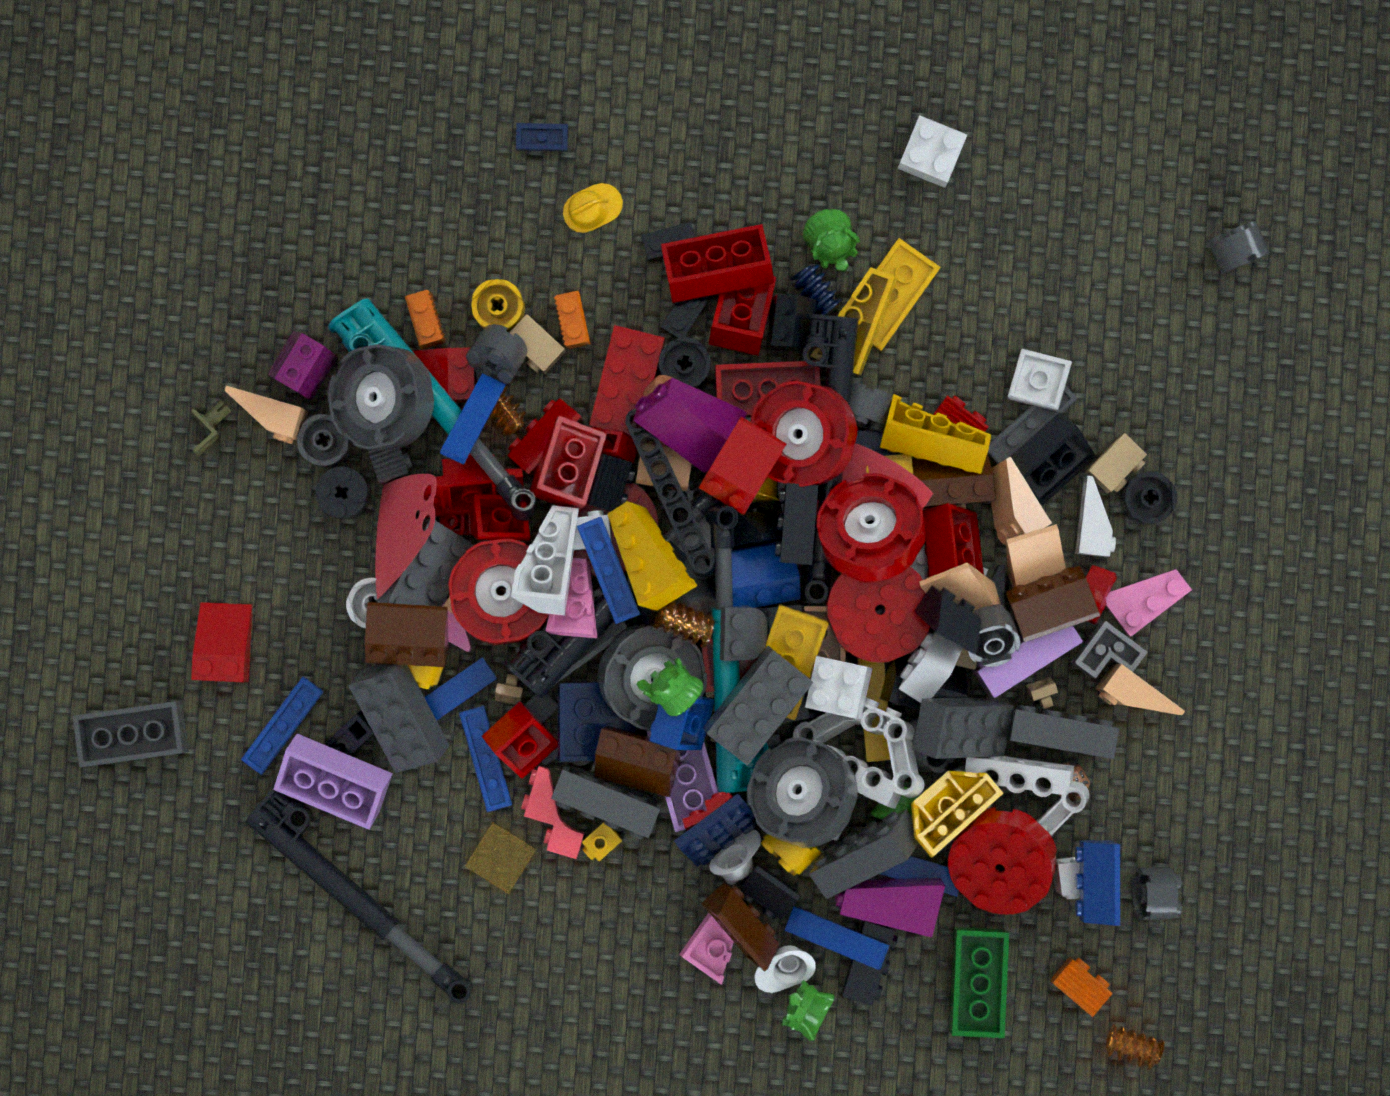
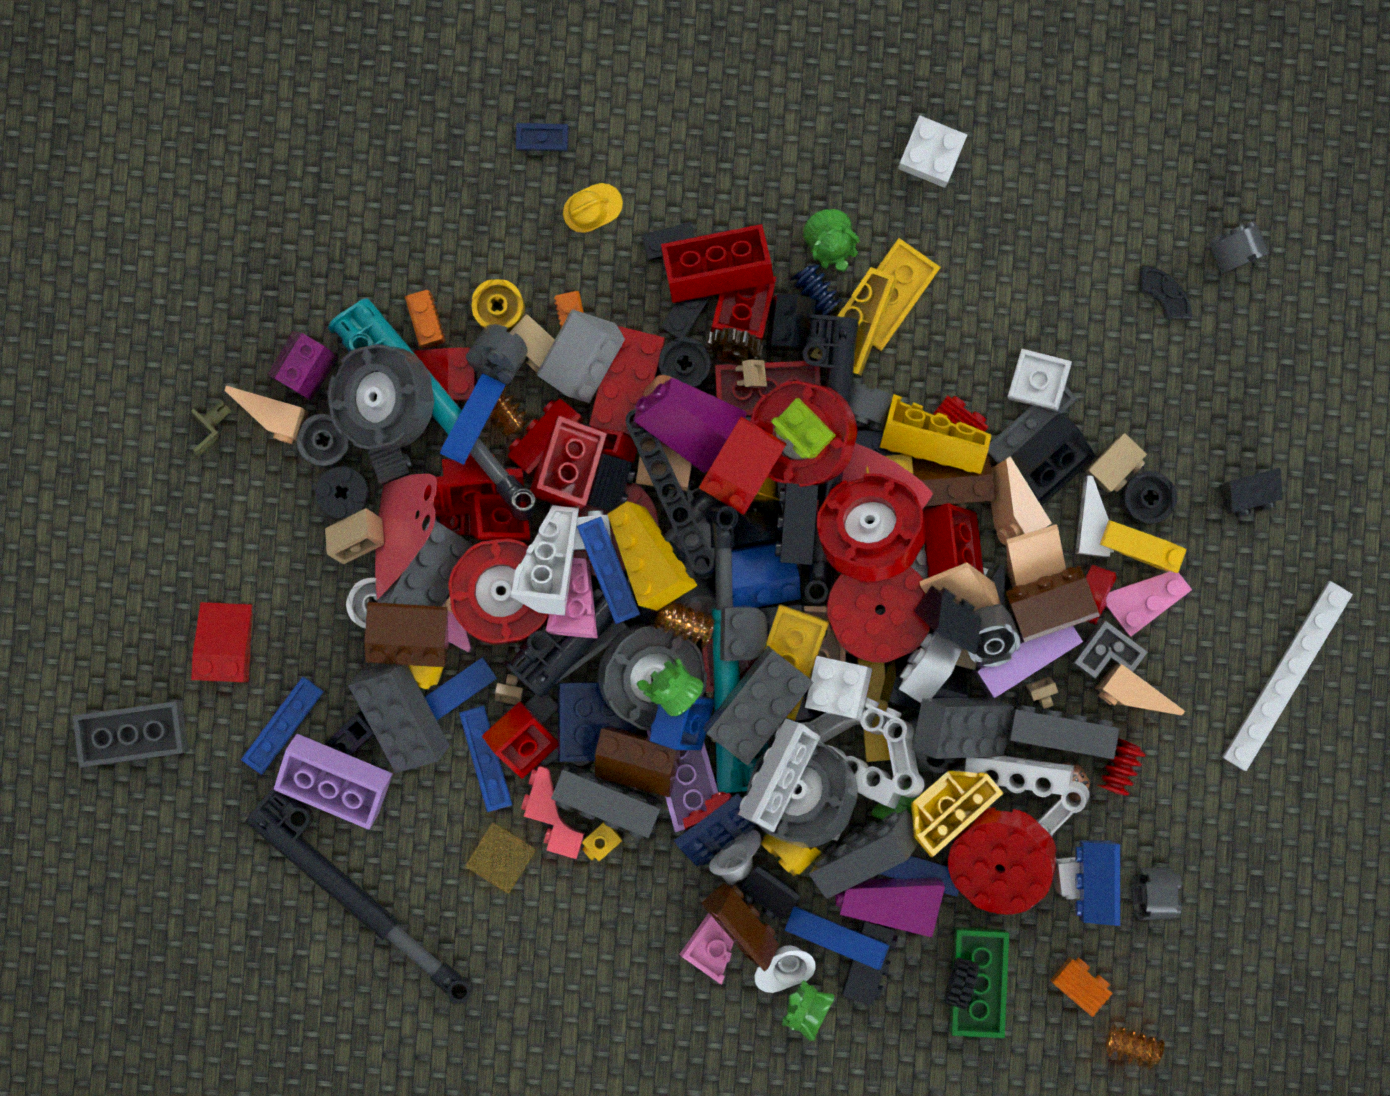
none -> tan brick [325,508,384,564]
none -> light grey slope [537,309,625,403]
none -> dark brown gear [705,328,763,365]
none -> tan tile [735,360,767,388]
none -> white slope [738,718,820,832]
none -> lime bracket [771,398,836,458]
none -> black tyre [944,957,979,1009]
none -> red piece [1097,738,1146,795]
none -> yellow slope [1100,520,1187,573]
none -> black tile [1140,266,1192,320]
none -> black slope [1219,468,1282,517]
none -> white plate [1222,581,1353,771]

